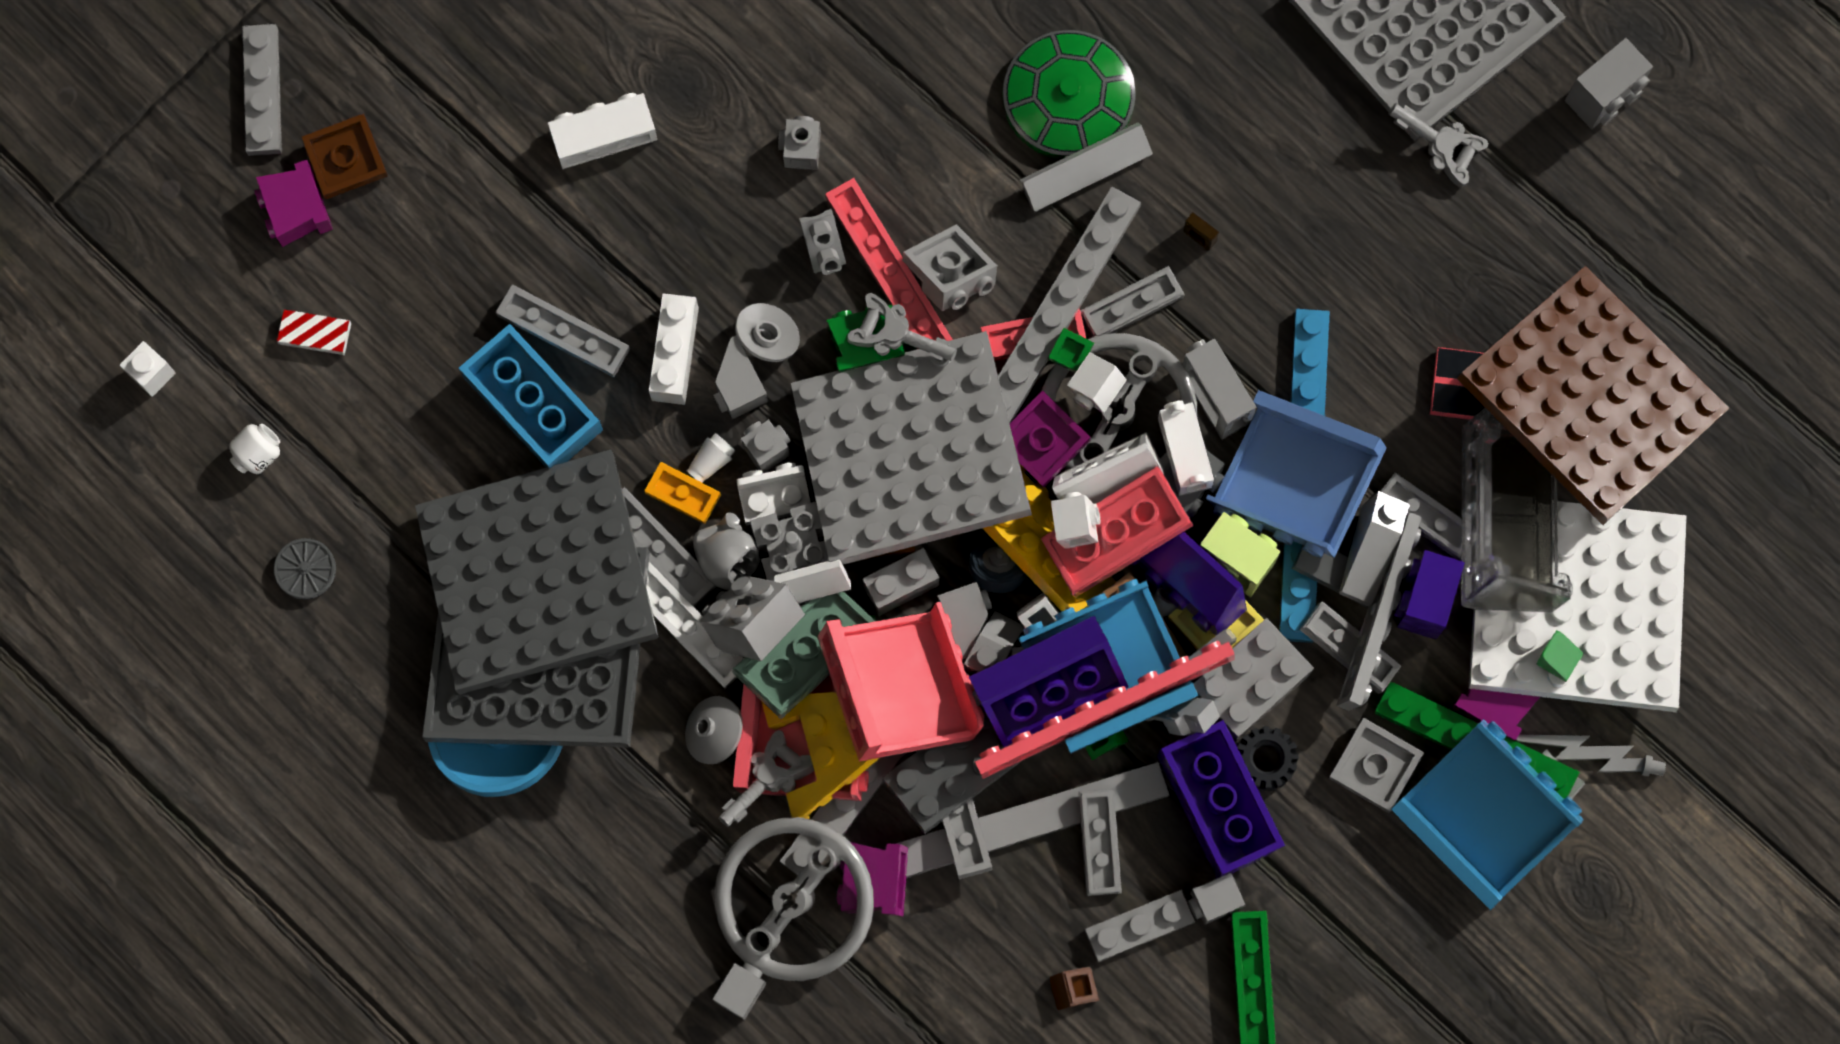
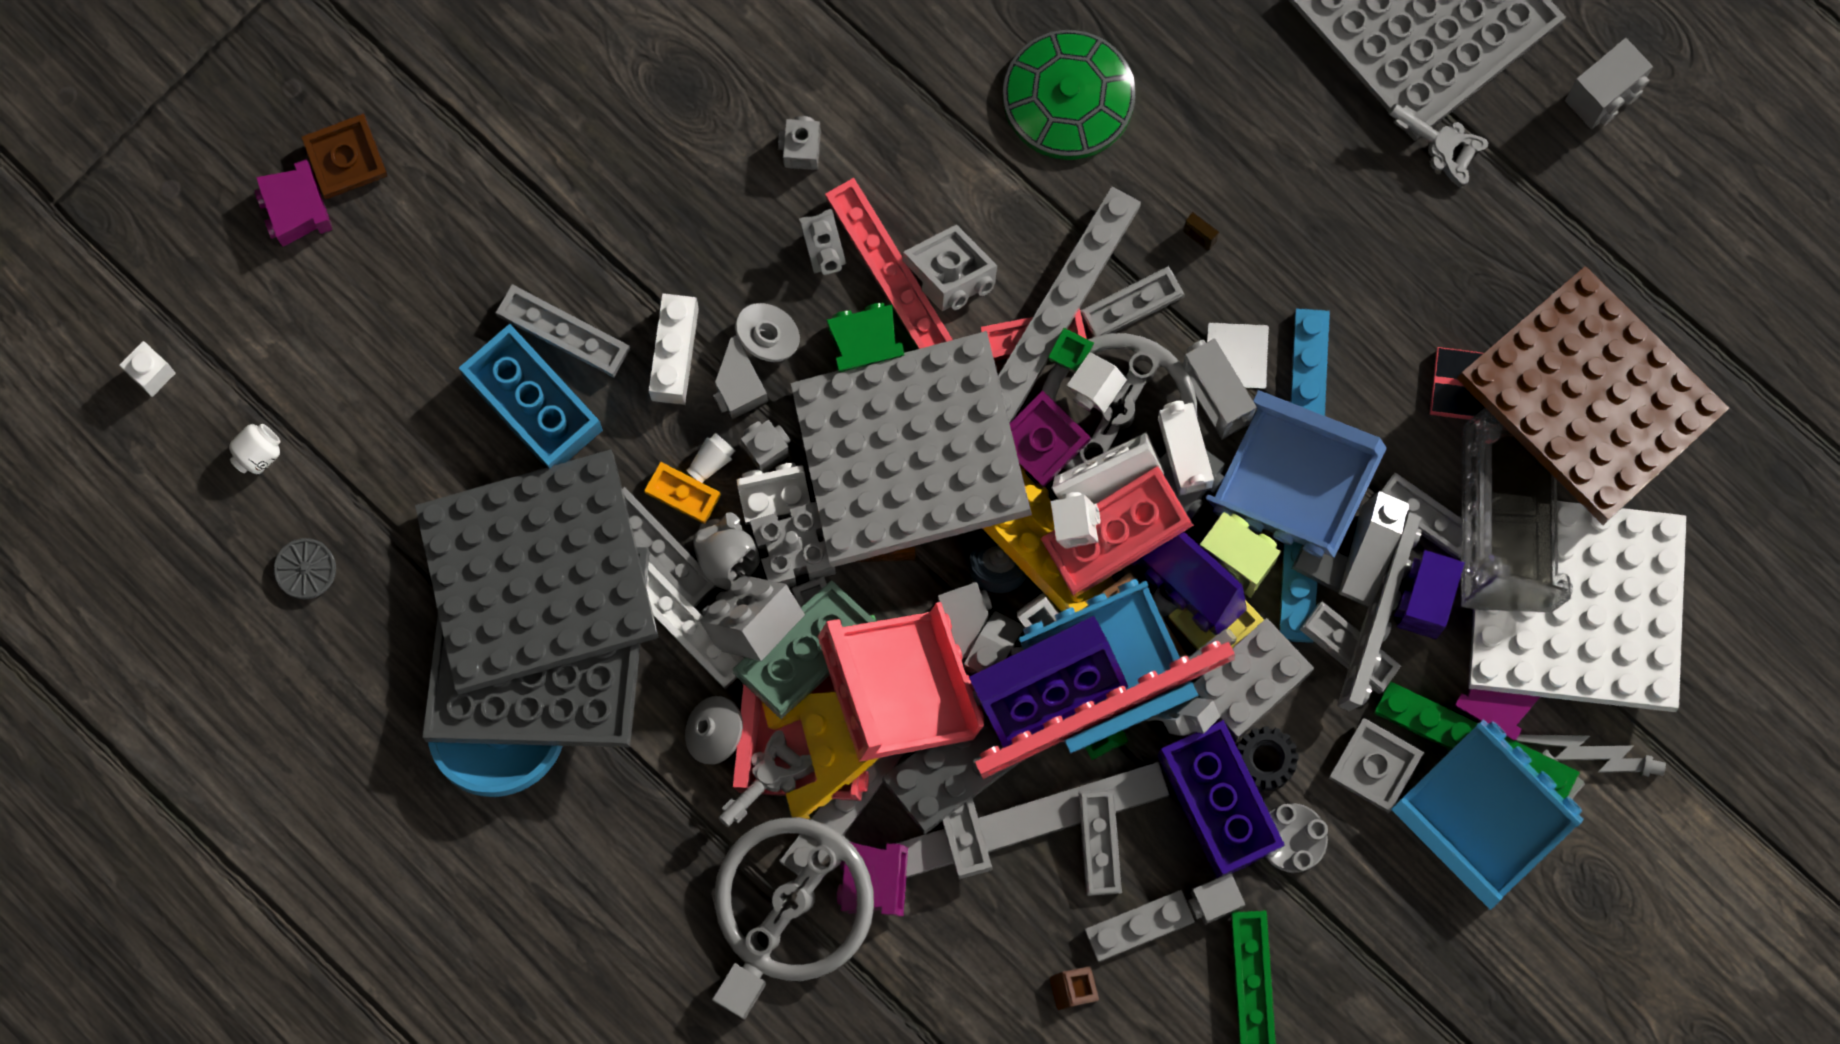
light grey plate [243,24,282,156] -> none
tile [277,309,351,355] -> none
white brick [548,93,658,169] -> none
white tile [774,559,851,603] -> none
light grey piece [847,293,957,362] -> none
light grey brick [863,548,939,616] -> none
light grey tile [1020,122,1153,211] -> none
slope [1536,630,1584,682] -> none
none -> white sticker [1207,323,1269,389]
none -> light grey dish [1265,803,1328,873]

